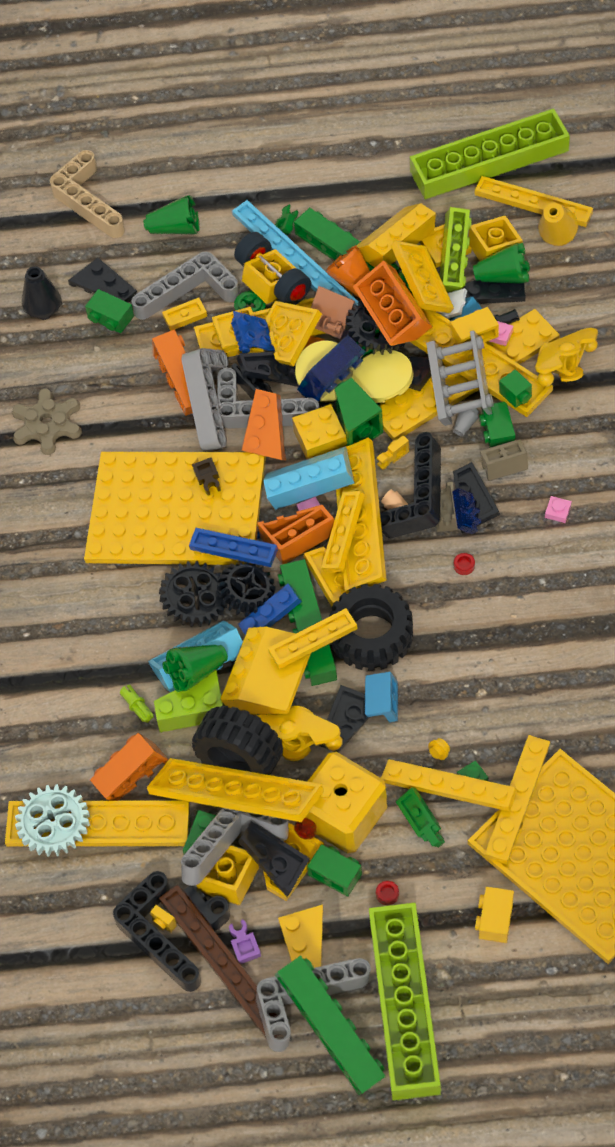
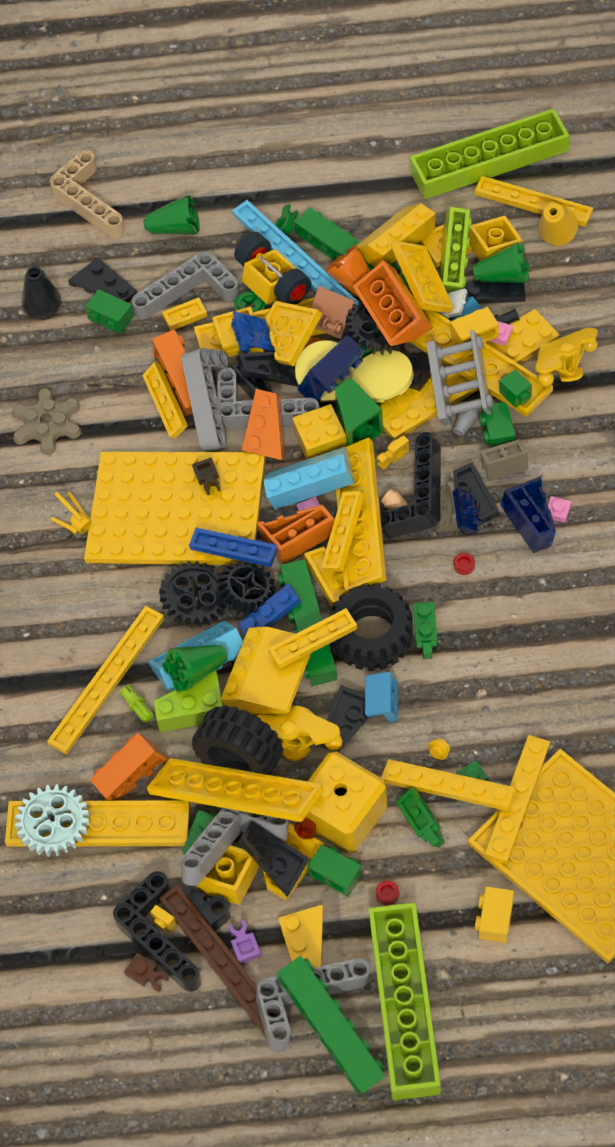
none -> yellow plate [47,606,164,755]
none -> yellow plant [51,491,92,535]
none -> reddish brown plate [124,953,169,992]
none -> yellow plate [142,362,188,439]
none -> green hinge [413,602,438,659]
none -> clear blue wedge [500,476,556,553]

